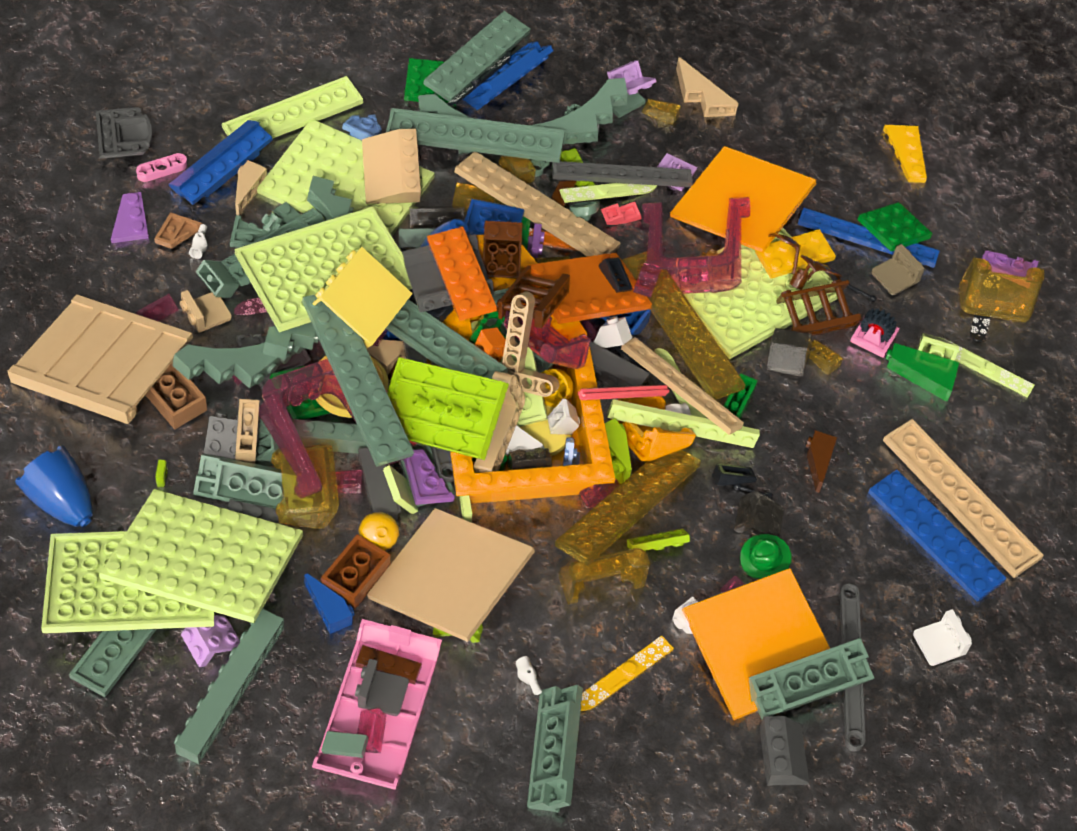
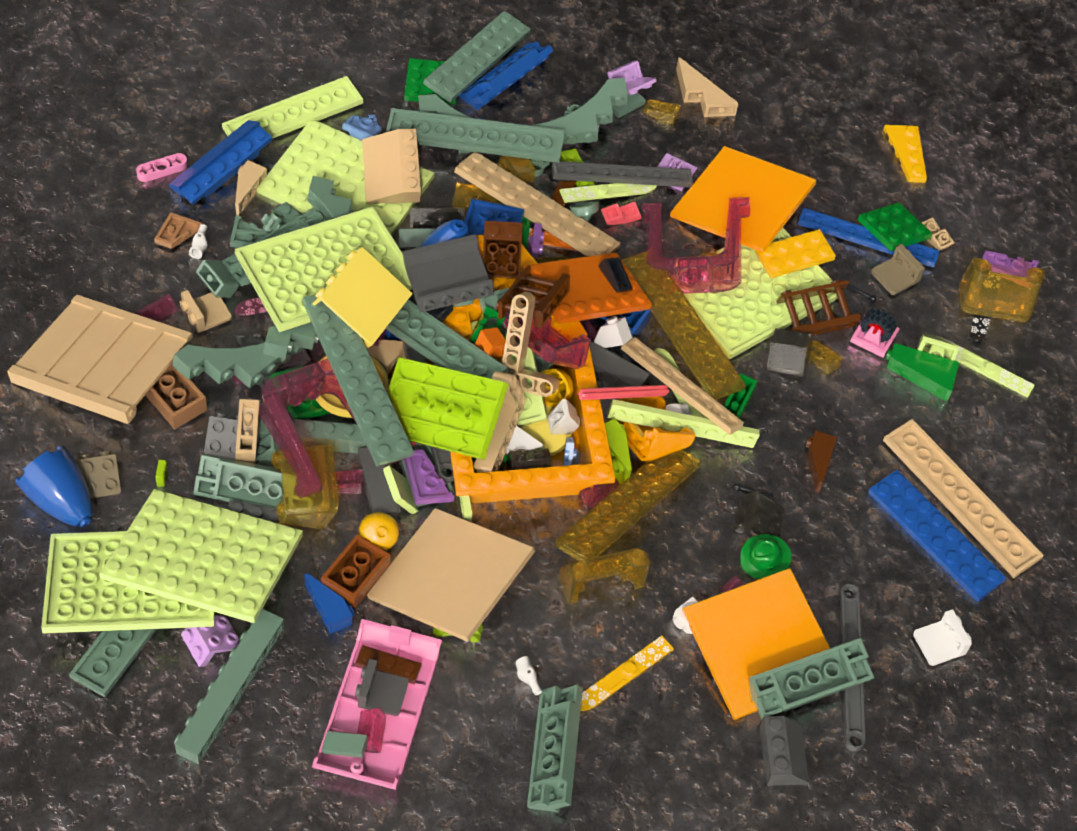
dark grey slope [96,107,152,159] -> none
medium lavender wing [111,192,148,243] -> none
orange plate [427,227,497,321] -> none
black piece [447,51,512,106] -> none
lime plate [627,529,690,554] -> none
clear pink slope [633,263,661,297] -> none
black slope [712,463,757,486] -> none
reddish brown plant [768,234,842,290] -> none
none -> dark tan bracket [75,451,121,498]
none -> tan slope [922,217,954,251]

